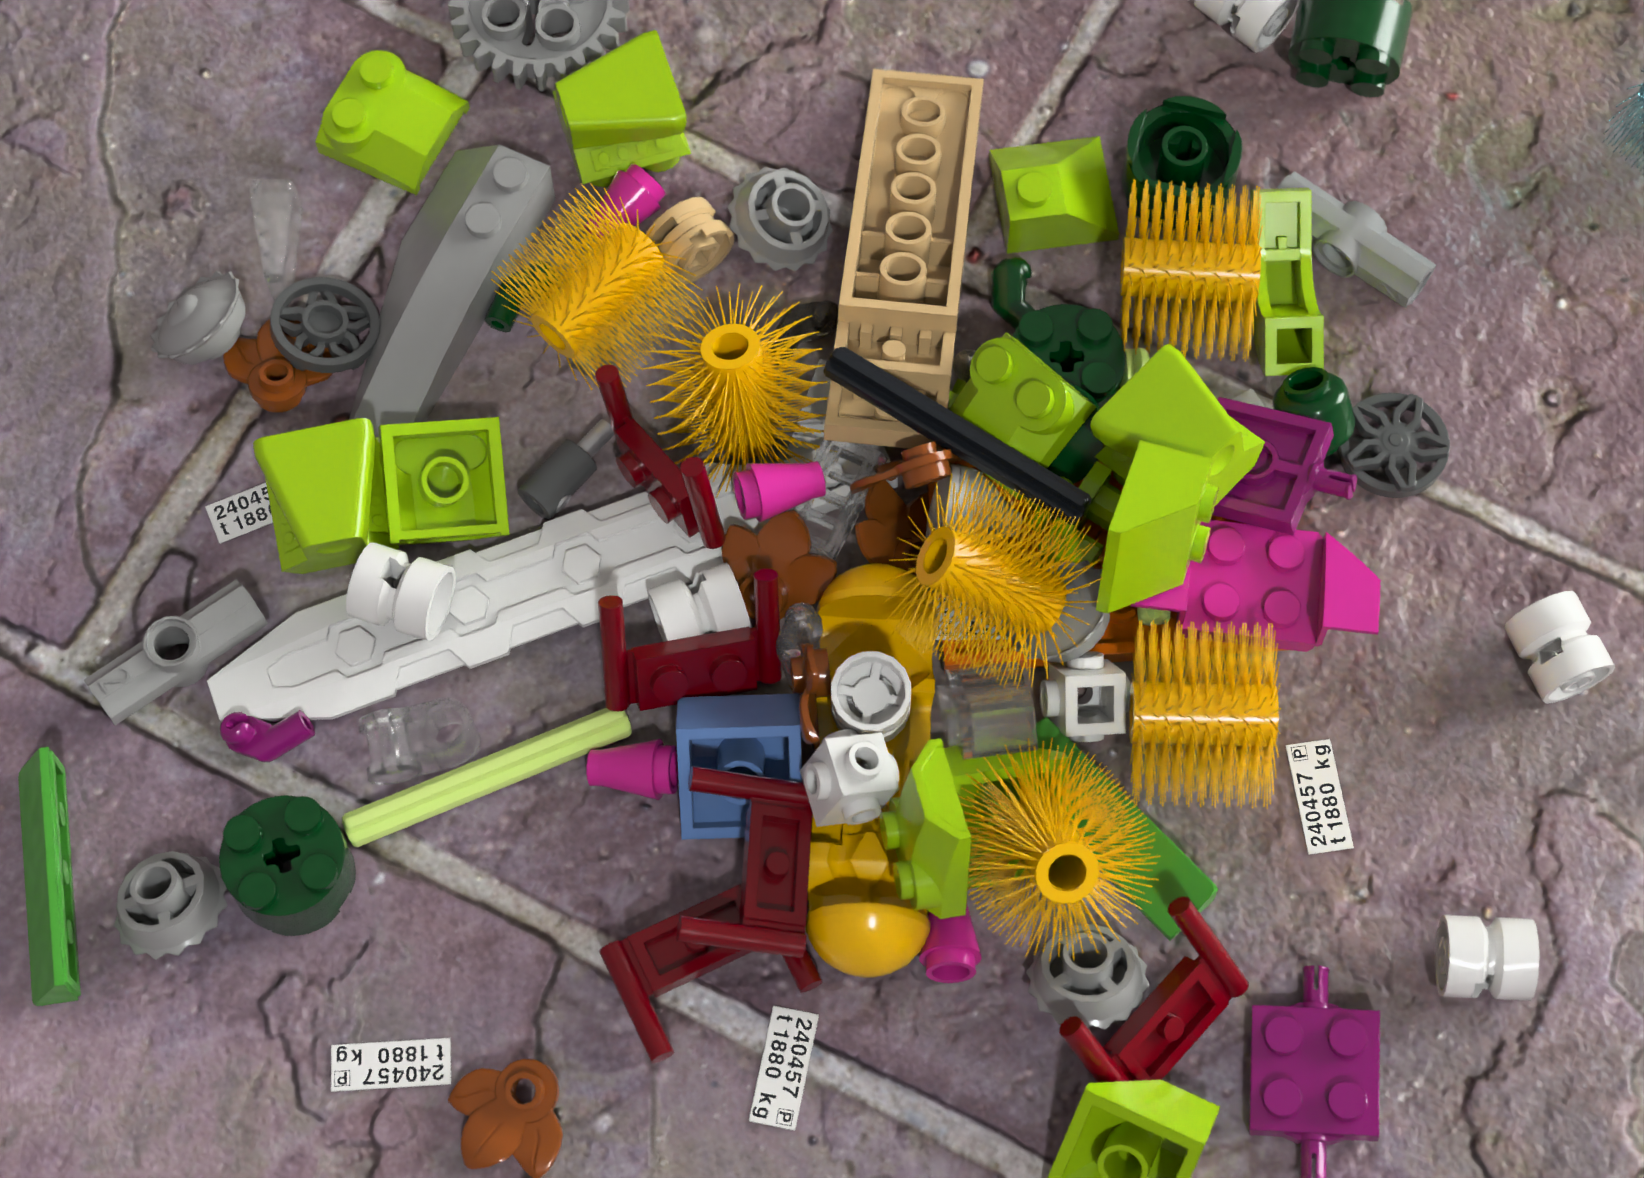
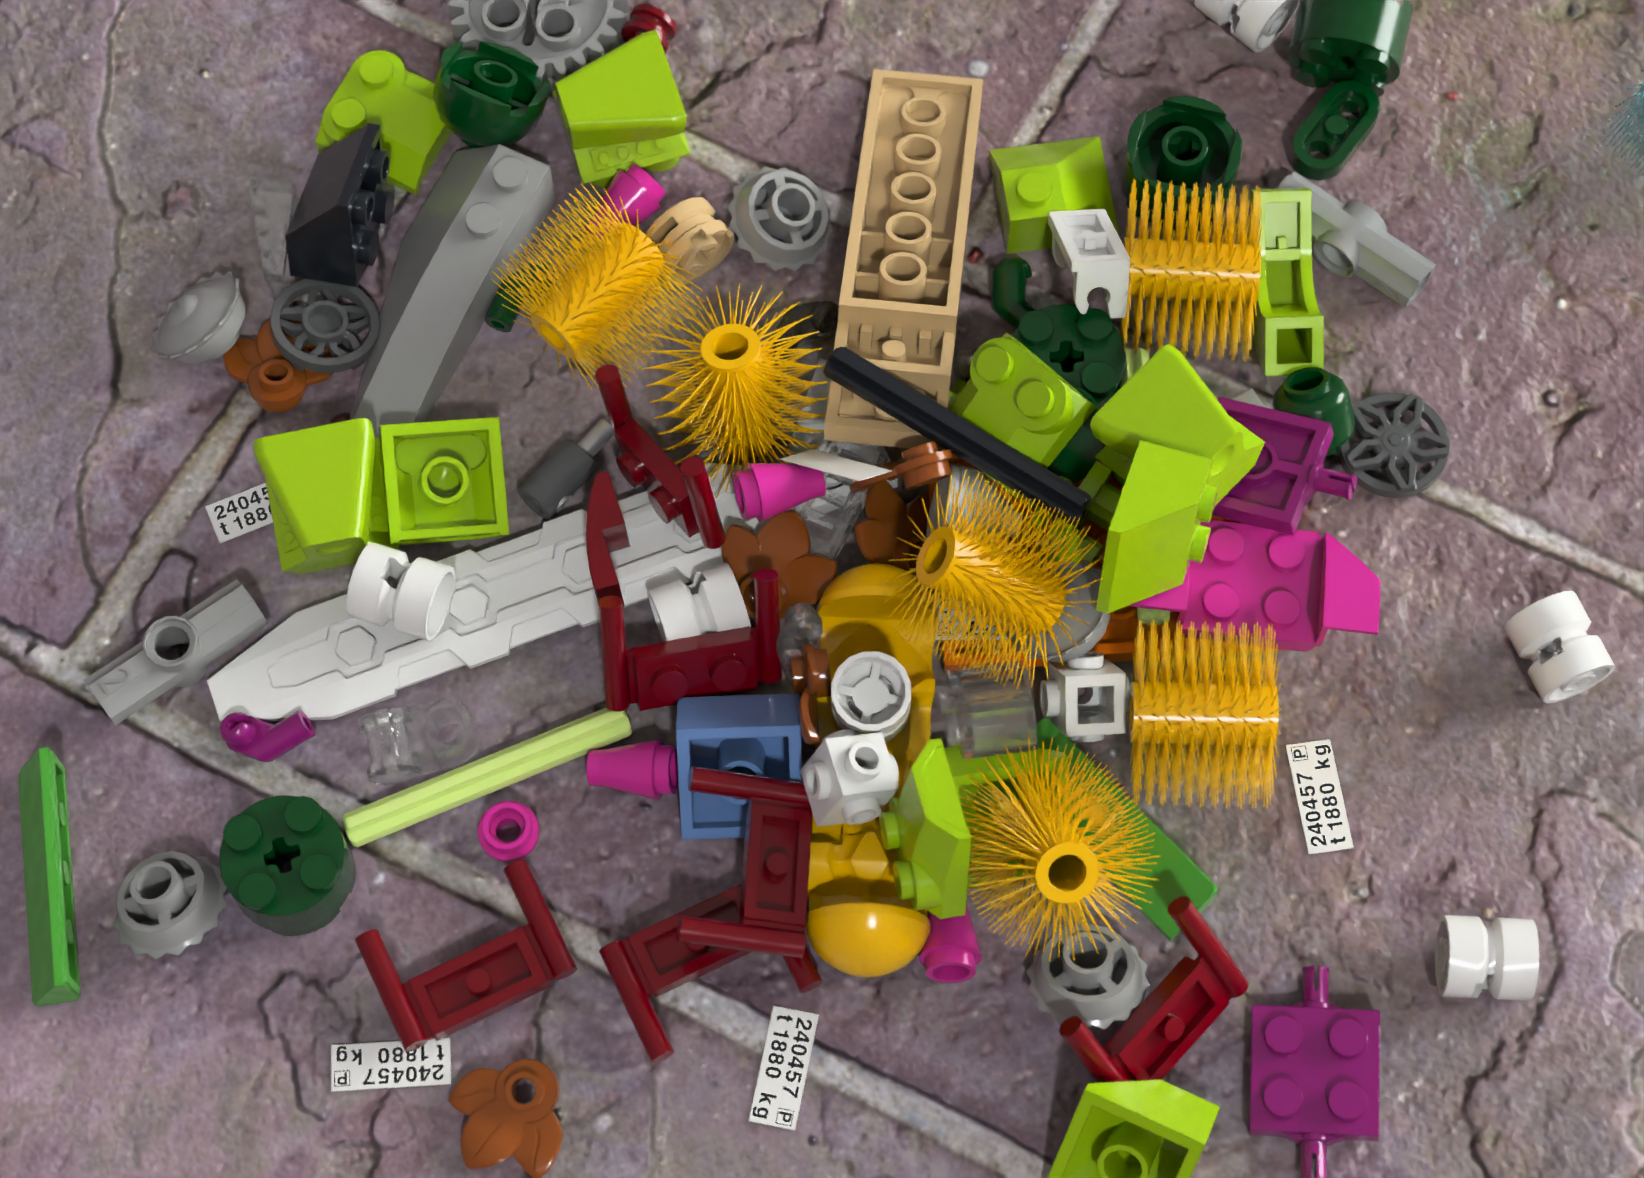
none -> black slope [285,123,394,287]
none -> dark red plate [355,859,578,1052]
none -> dark green cylinder [433,41,551,148]
none -> dark pink plate [477,801,540,862]
none -> dark red slope [586,471,630,606]
none -> dark red bush [621,4,678,54]
none -> white sticker [779,449,892,481]
none -> white hinge [1048,209,1130,318]
none -> dark green plate [1290,80,1380,180]

